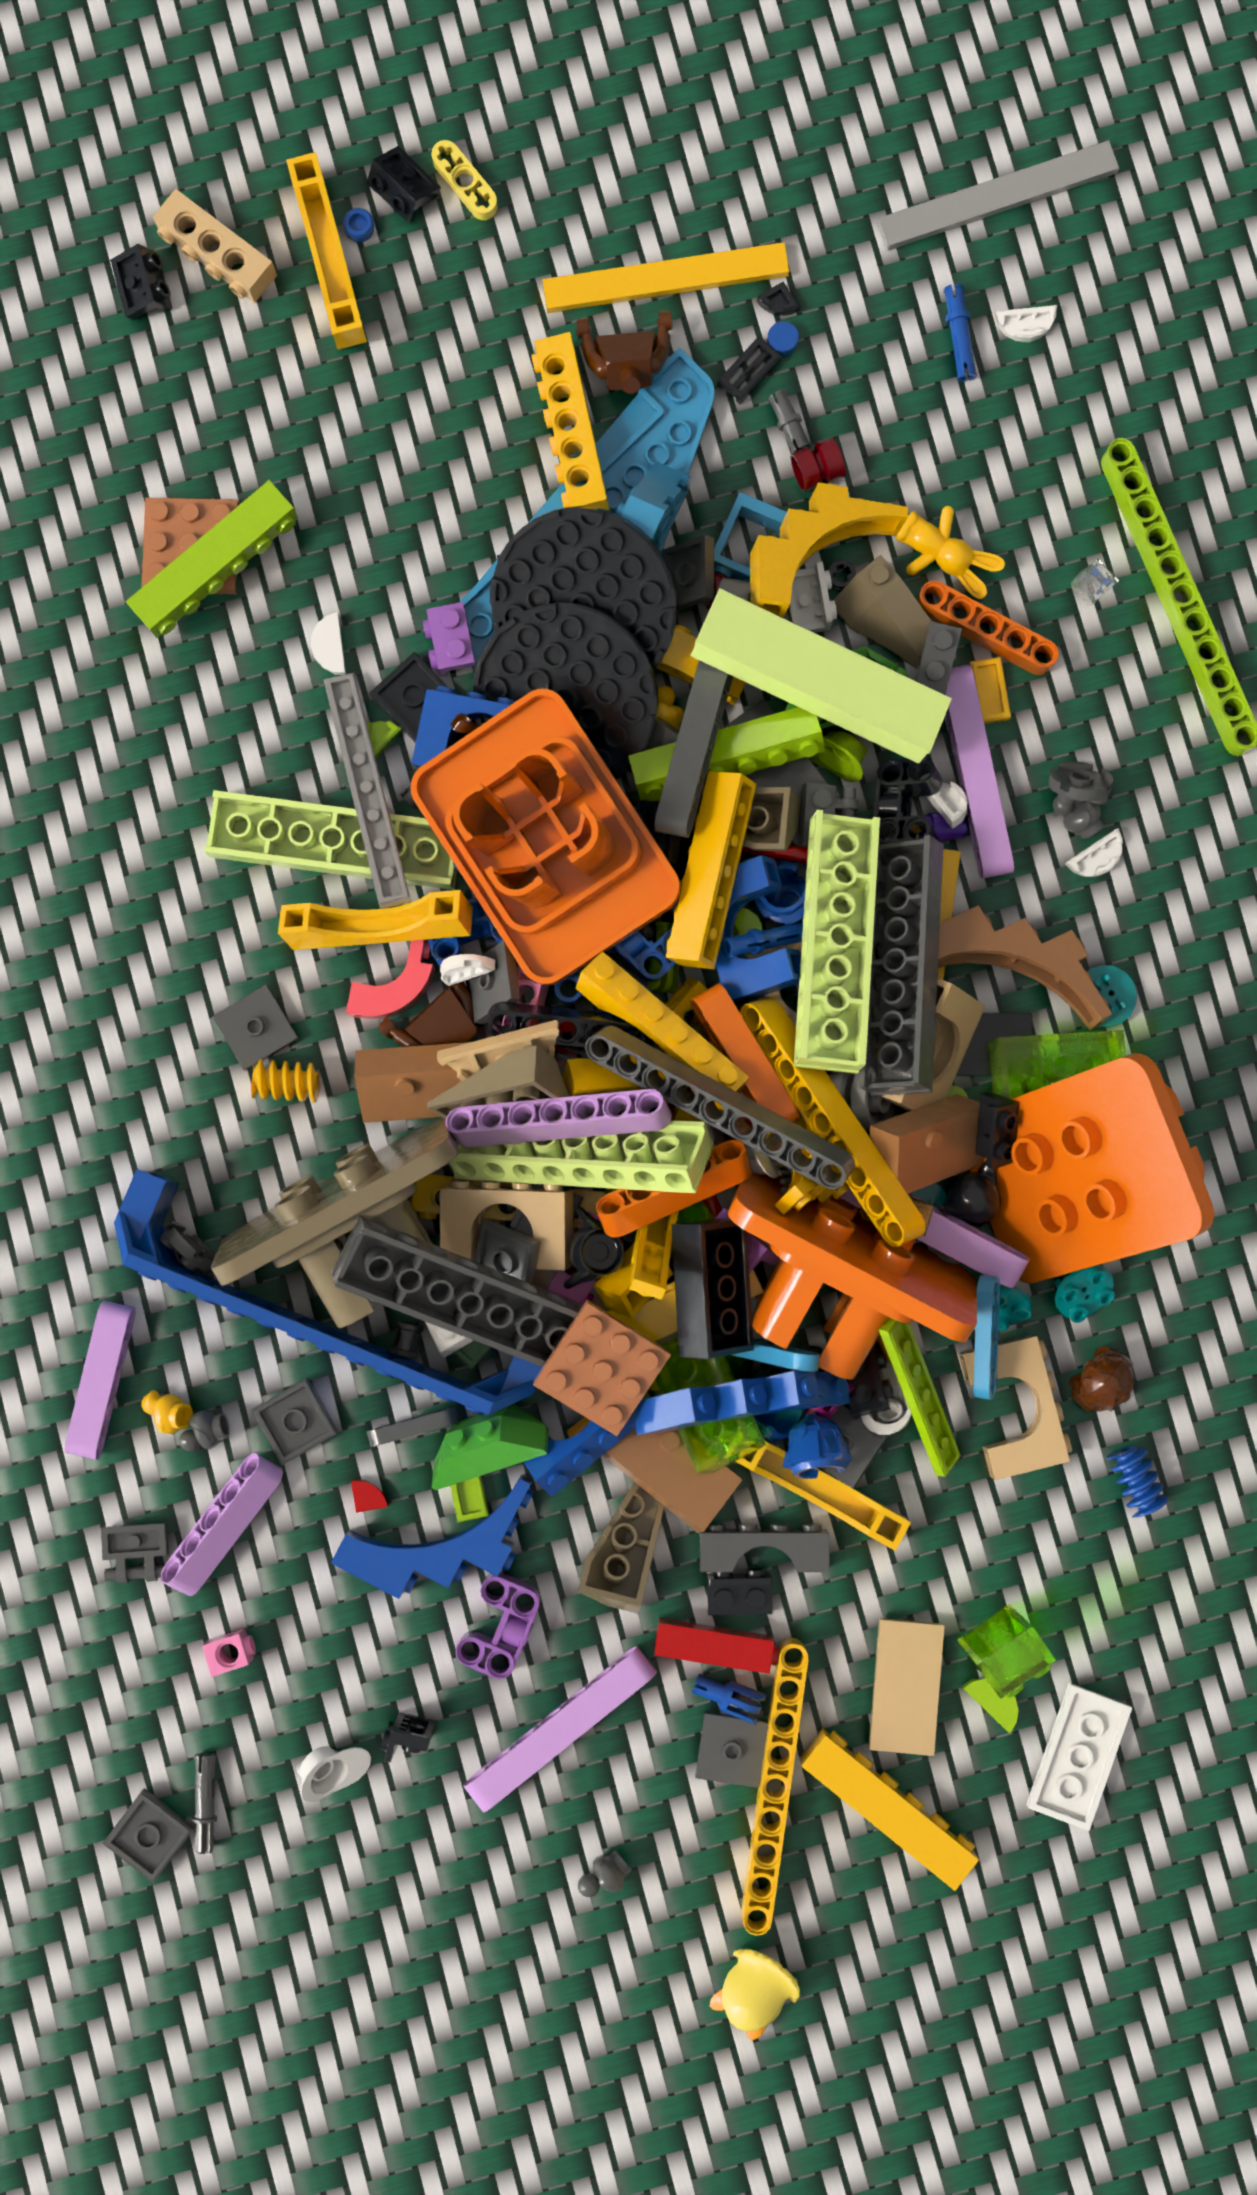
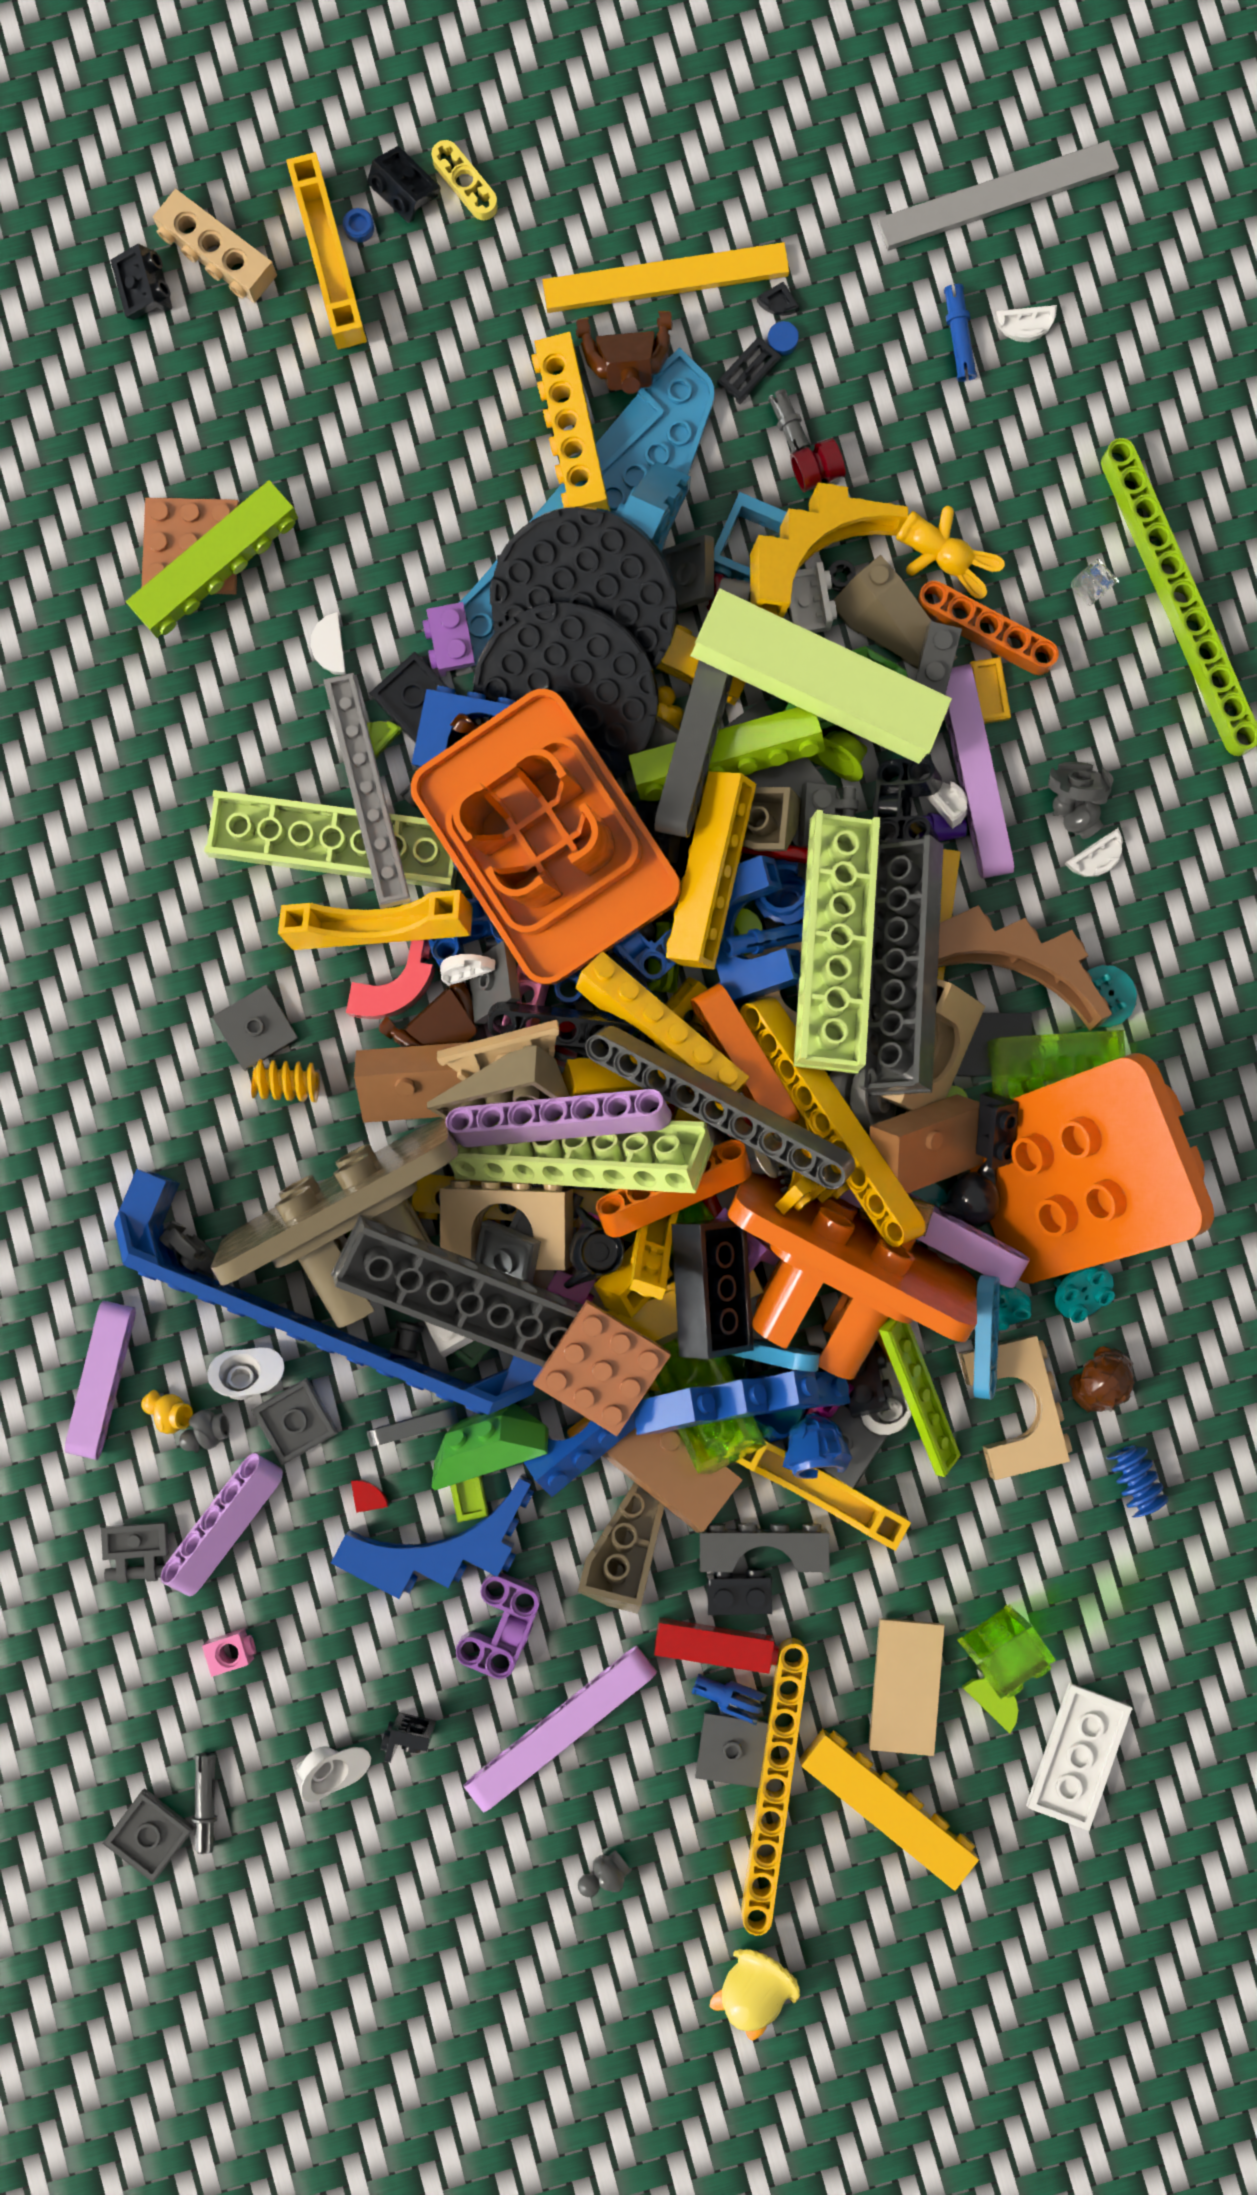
none -> white piece [207,1347,285,1400]

